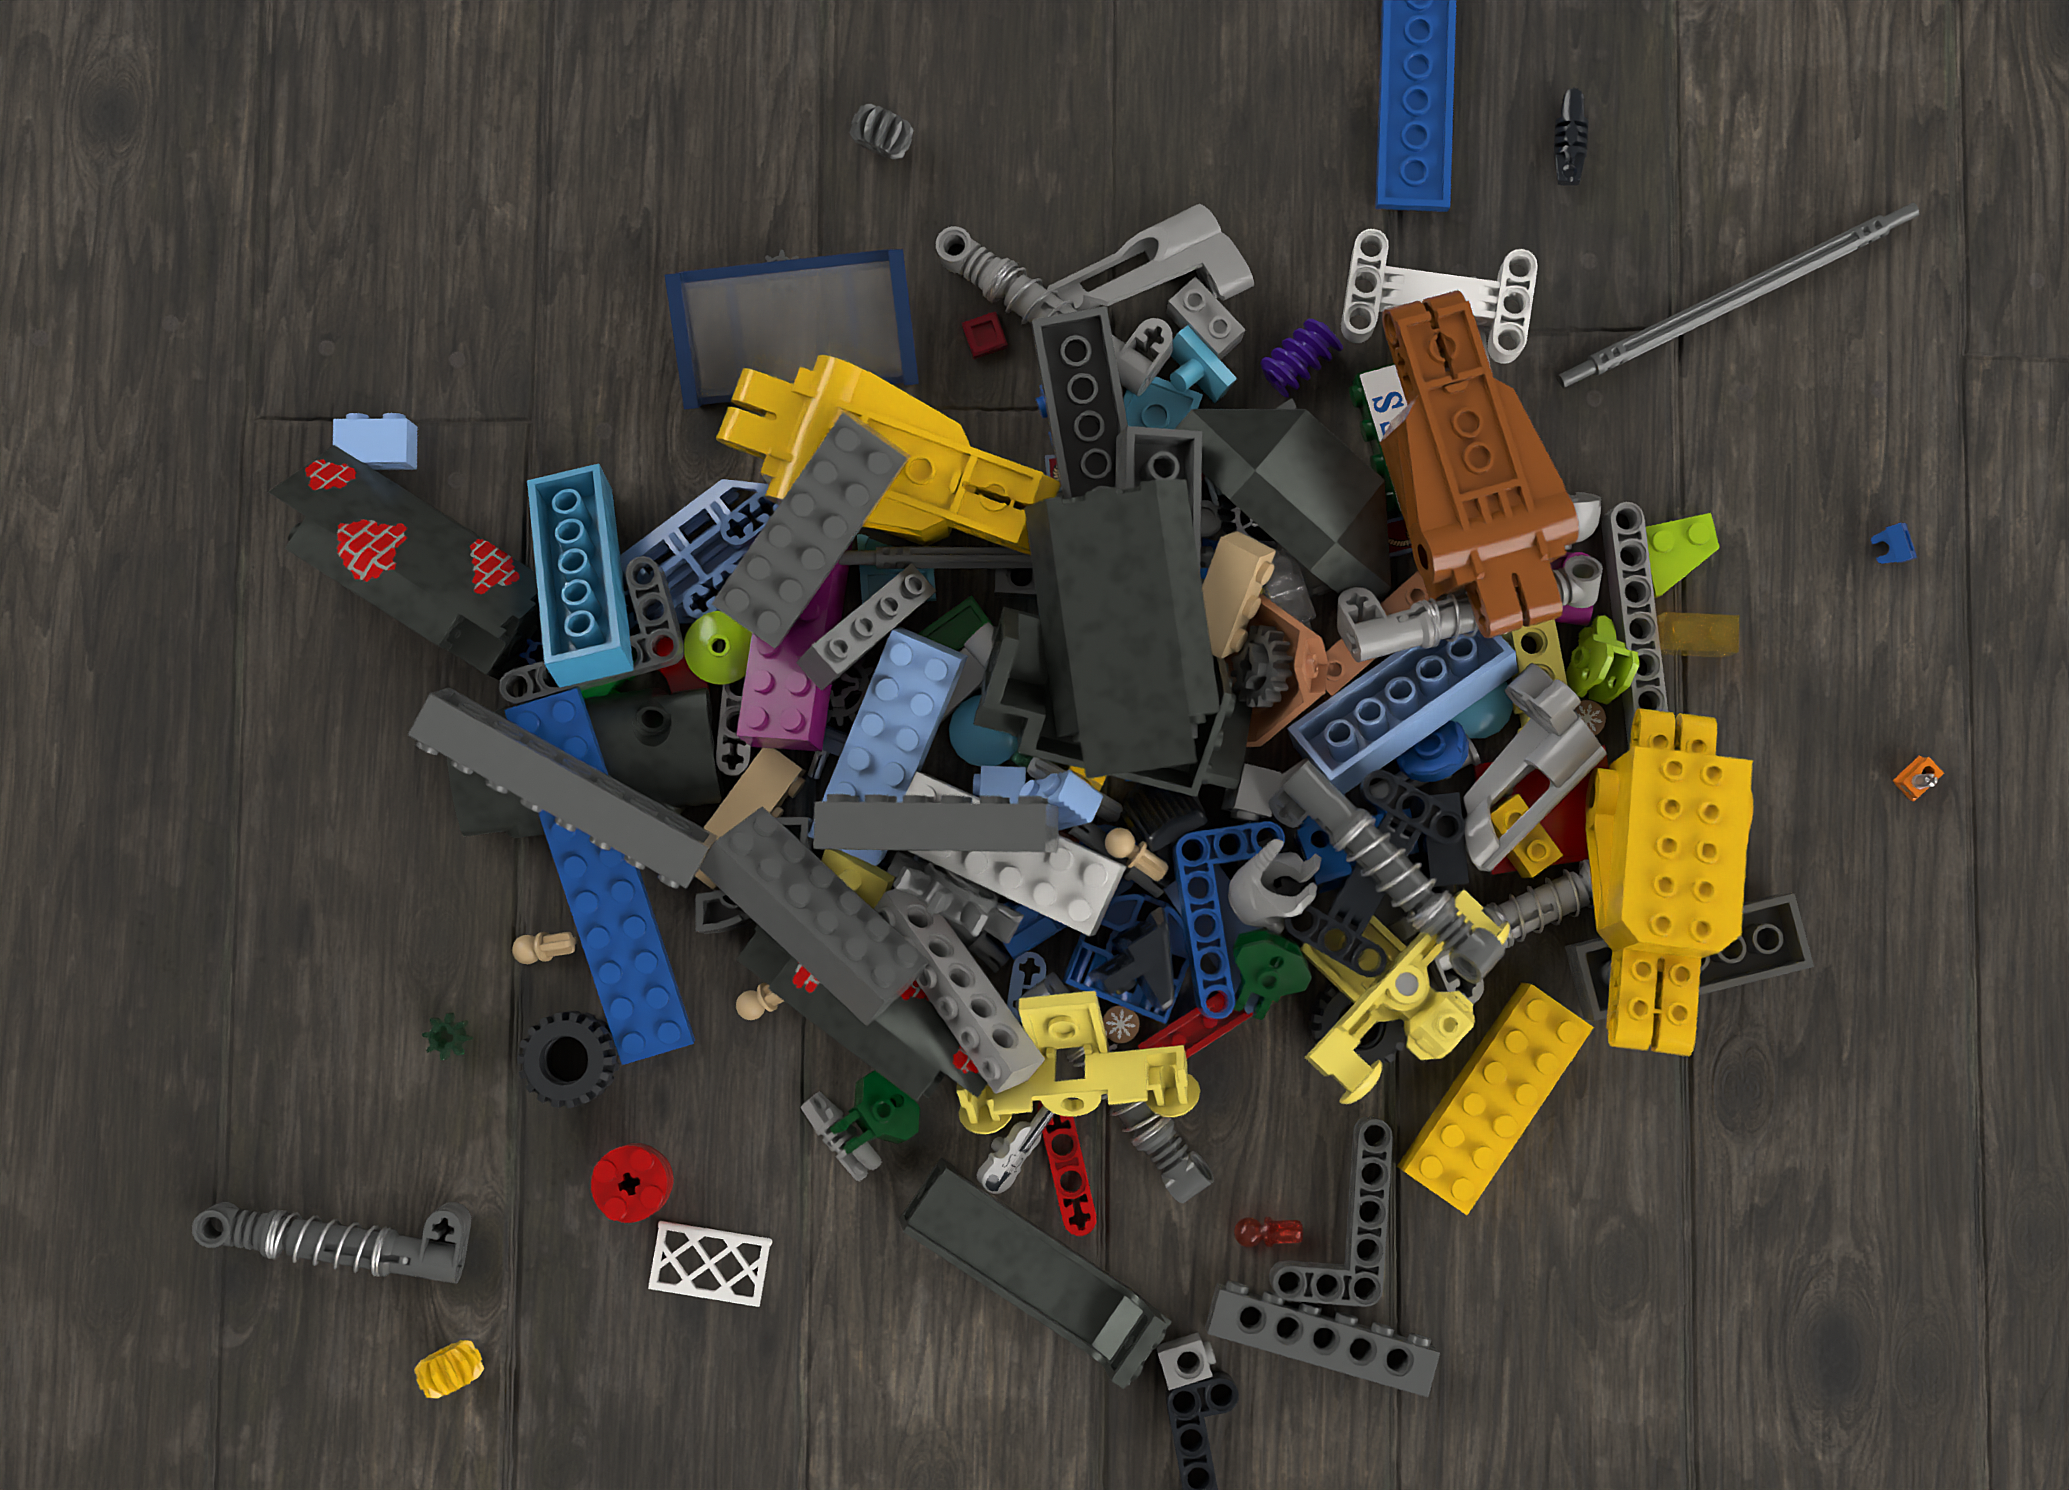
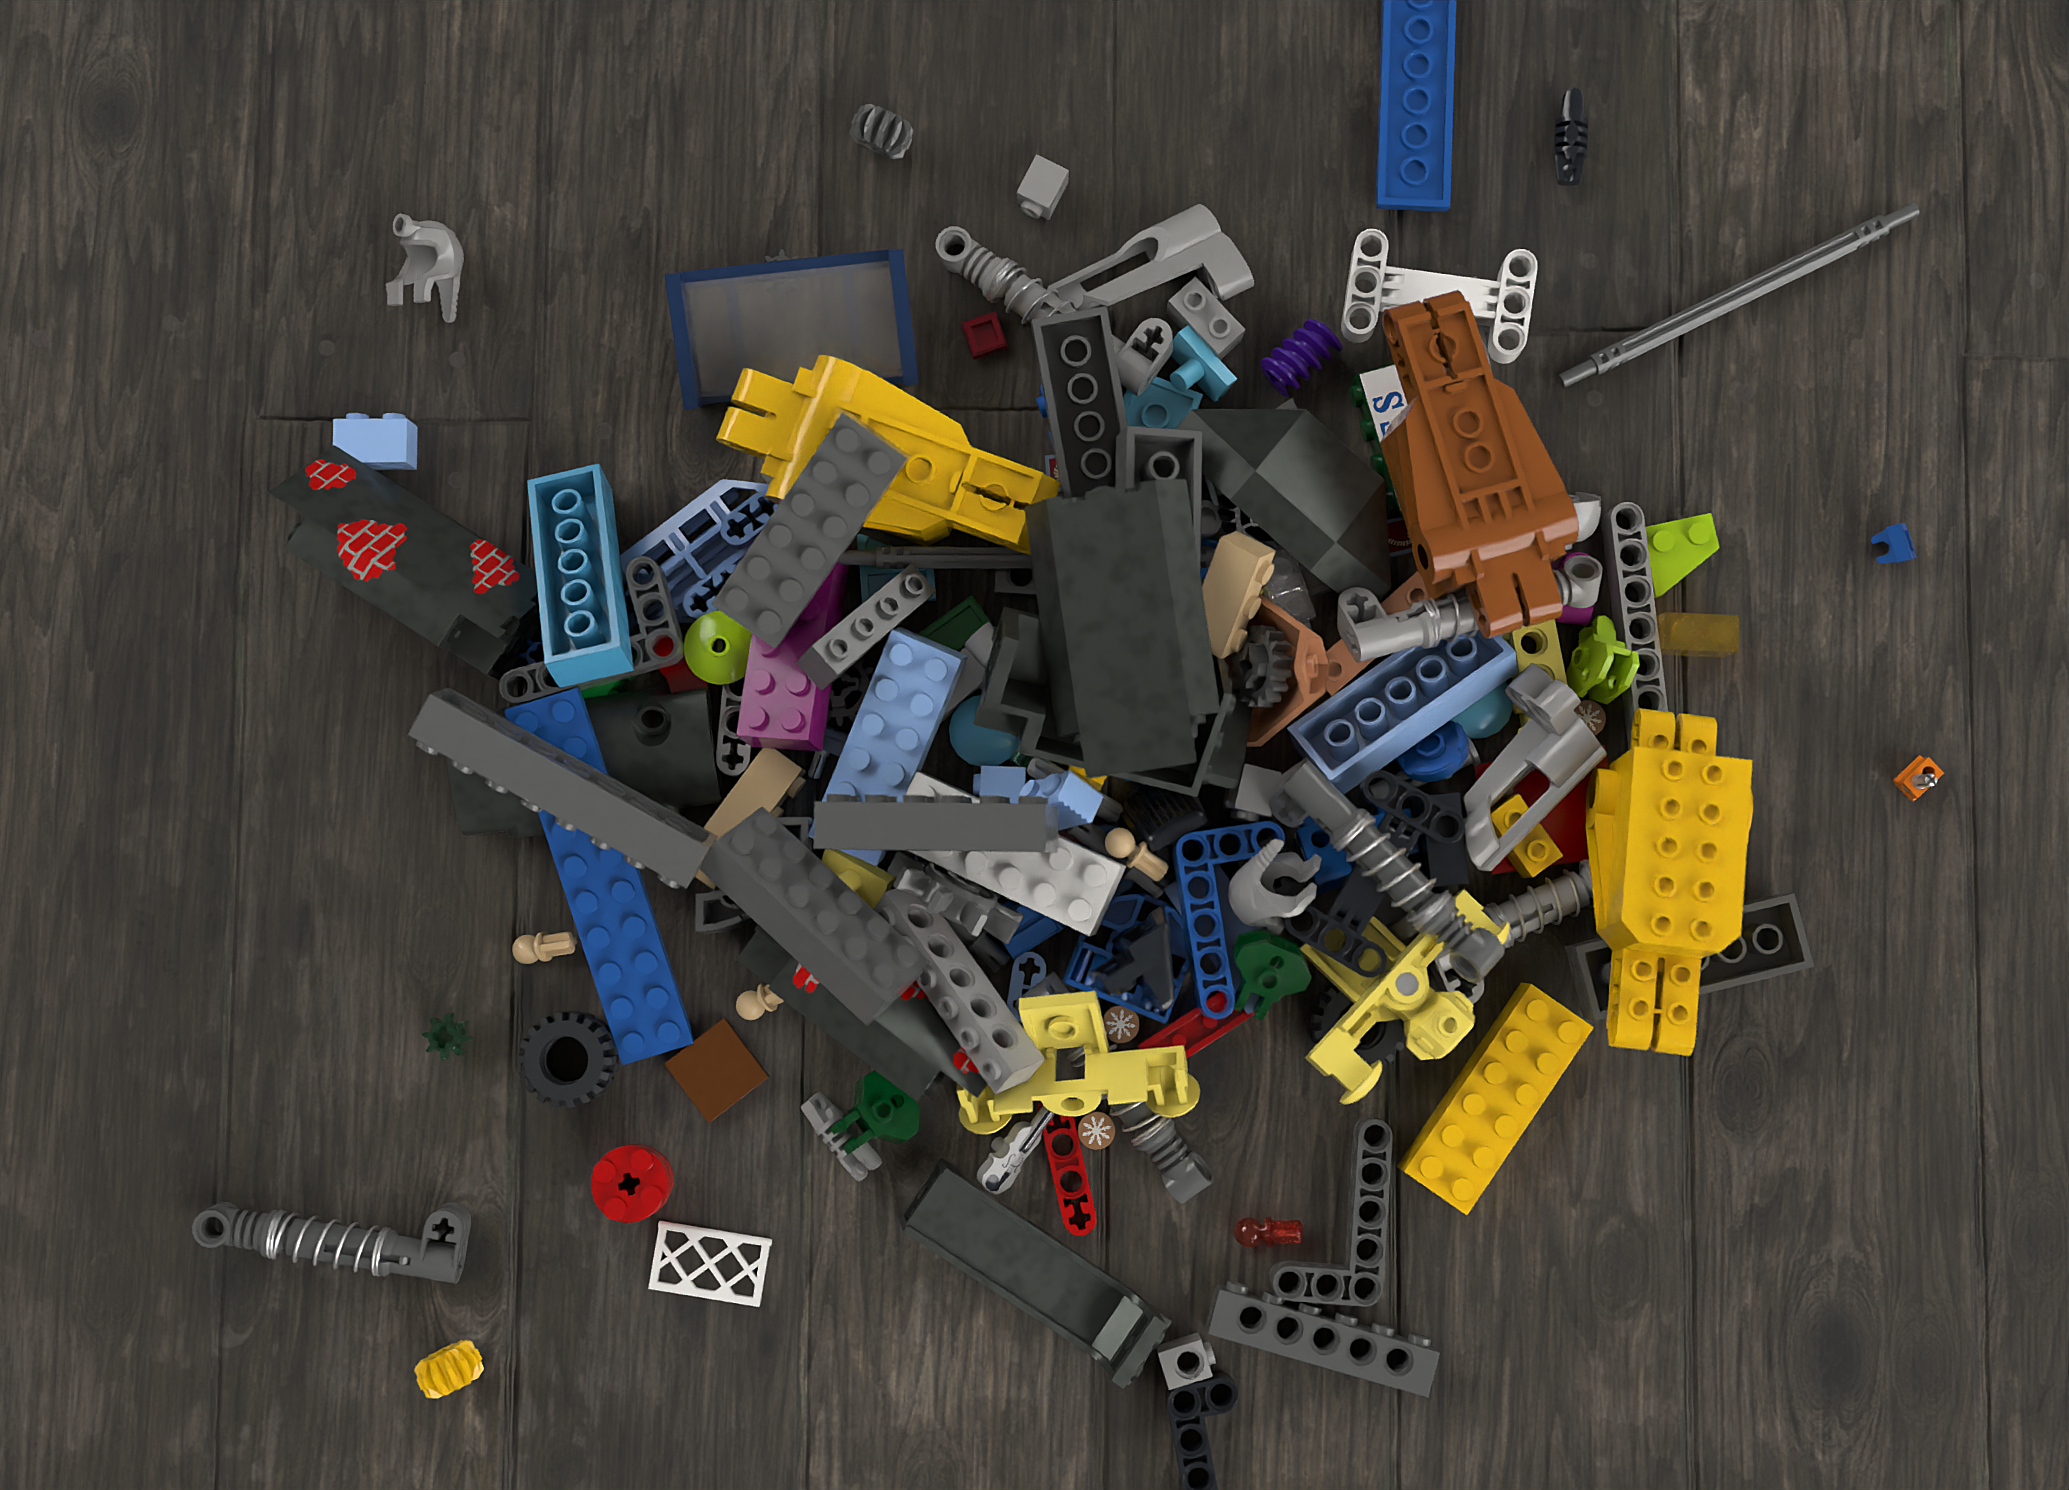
none -> light grey piece [386,214,464,323]
none -> reddish brown tile [664,1017,770,1123]
none -> light grey brick [1017,154,1069,220]
none -> medium nougat tile [1078,1111,1115,1150]

